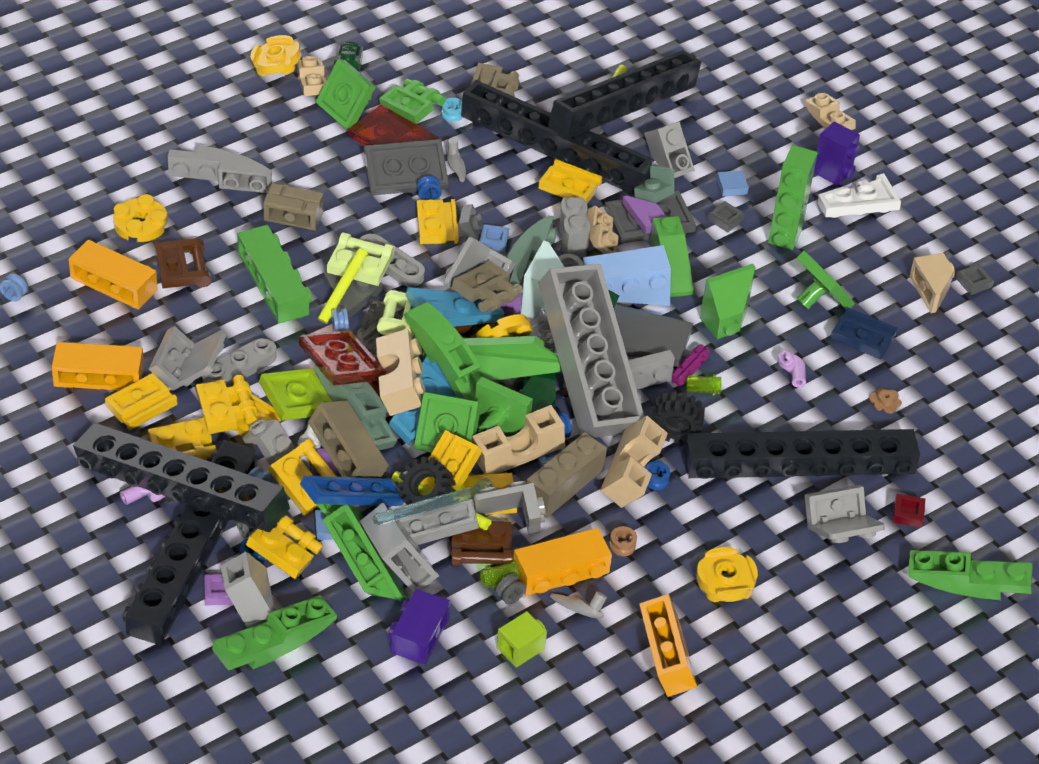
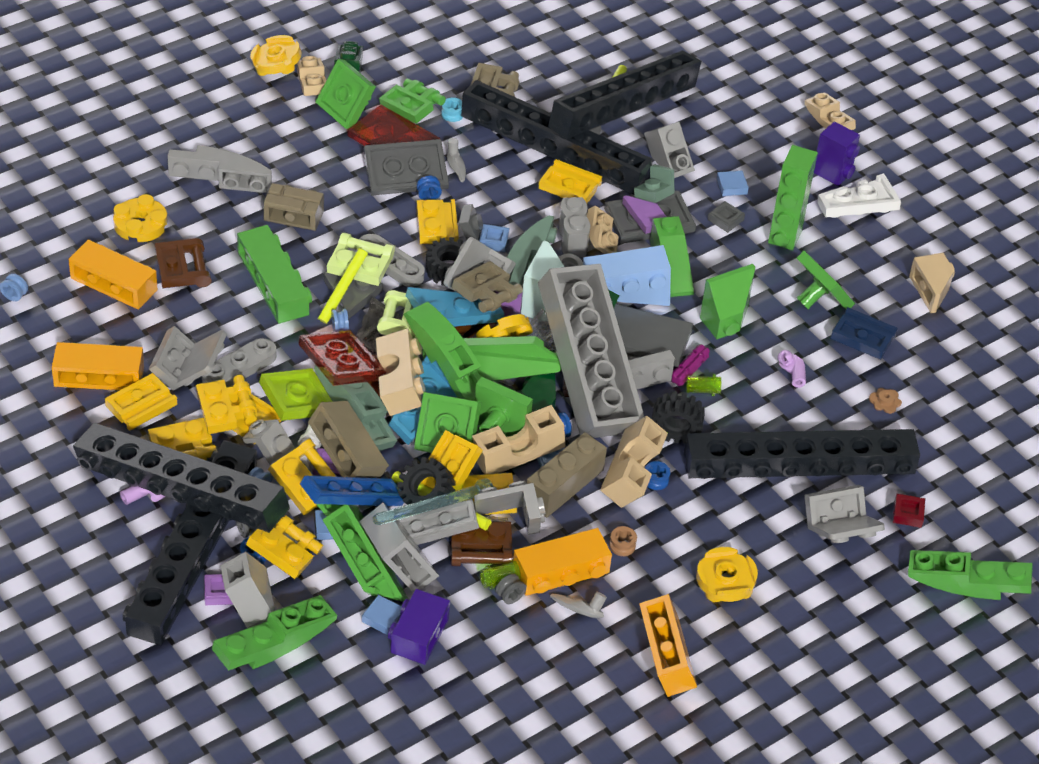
lime brick [496,611,547,668] -> none
dark grey tile [955,264,994,295] -> none
none -> medium blue tile [362,595,402,635]
none -> black tyre [425,237,463,286]

